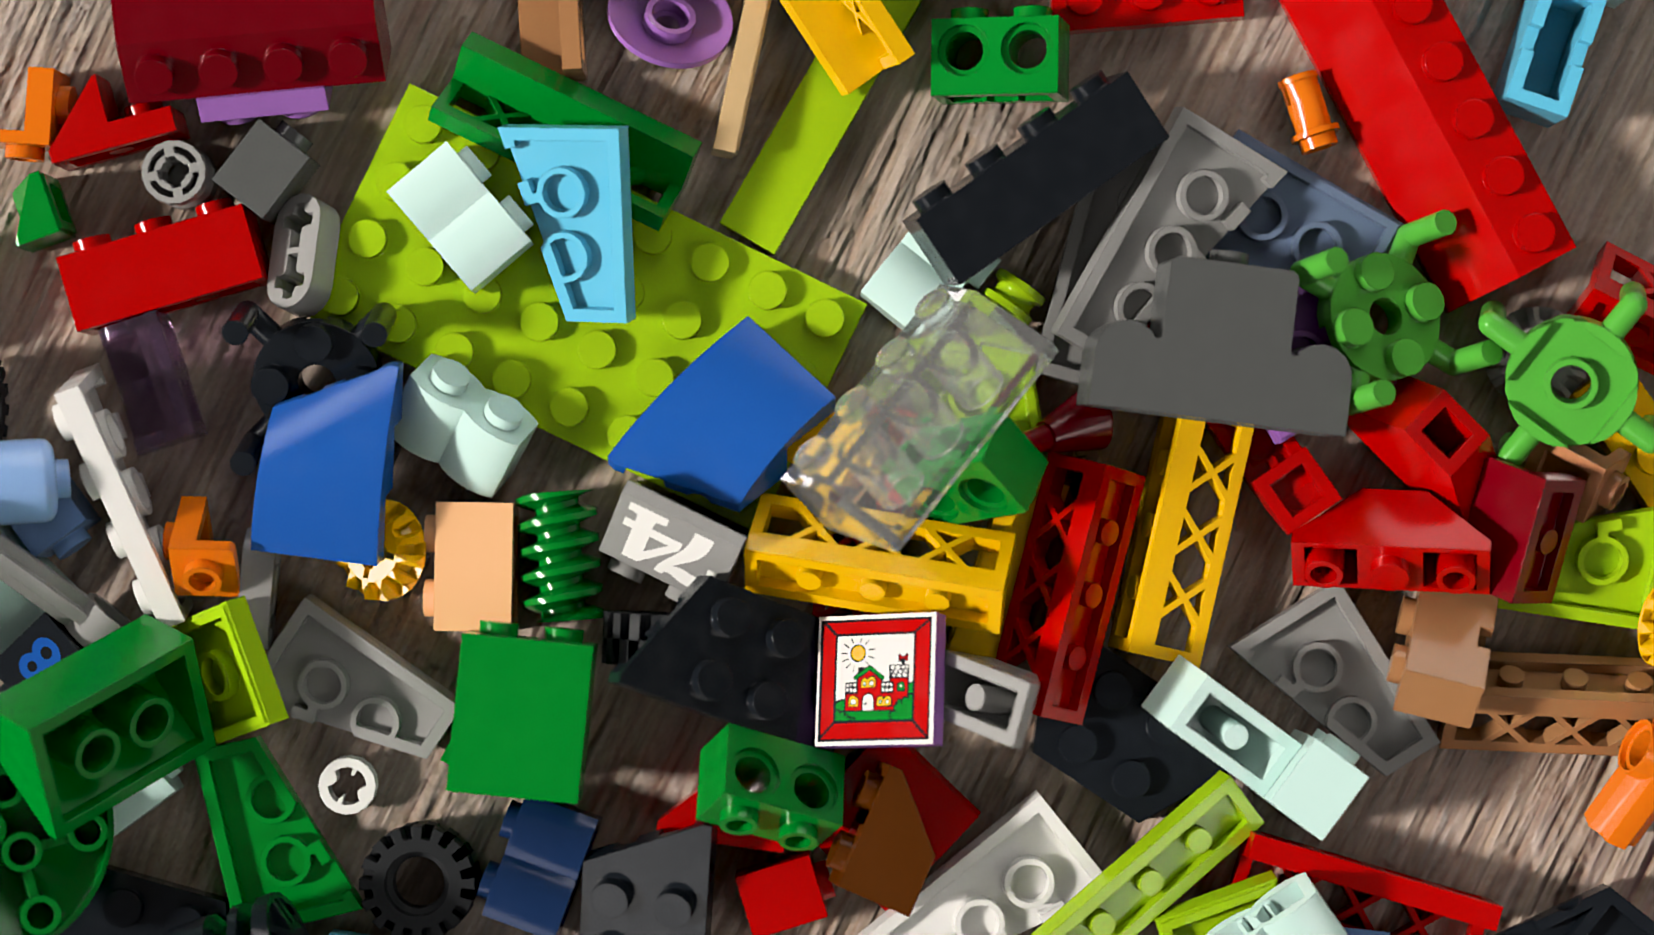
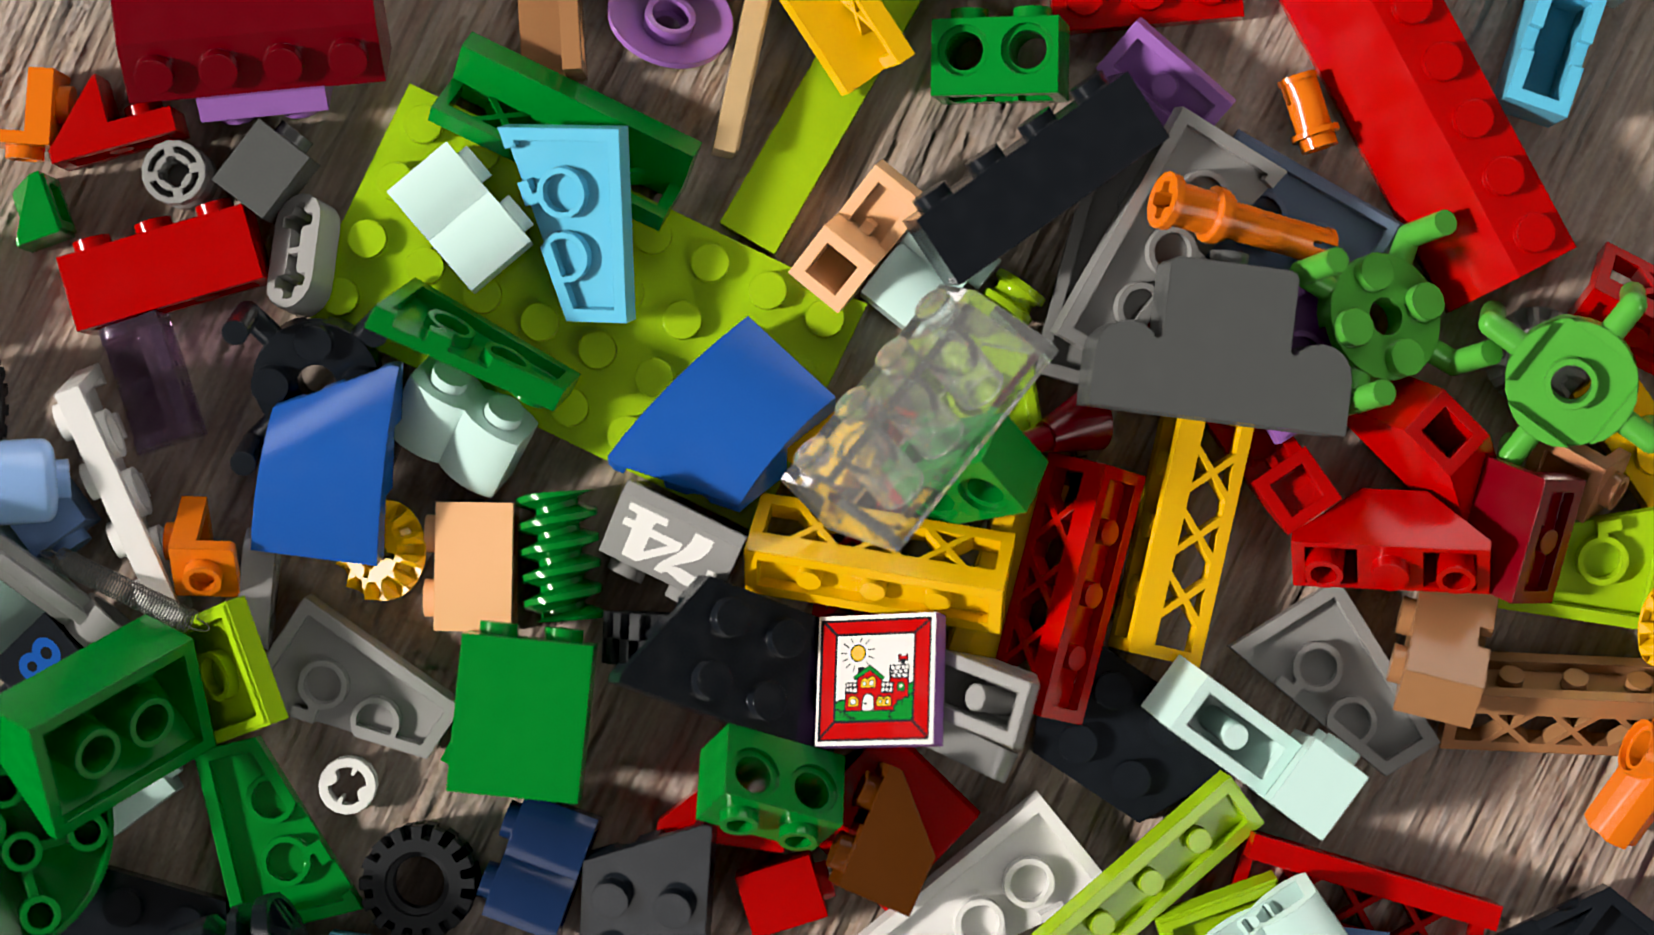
none -> dark grey piece [40,548,210,633]
none -> green wing [364,277,581,411]
none -> light nougat brick [788,159,923,313]
none -> light grey beam [928,720,1019,783]
none -> medium lavender plate [1096,17,1236,127]
none -> orange pin [1147,171,1339,260]

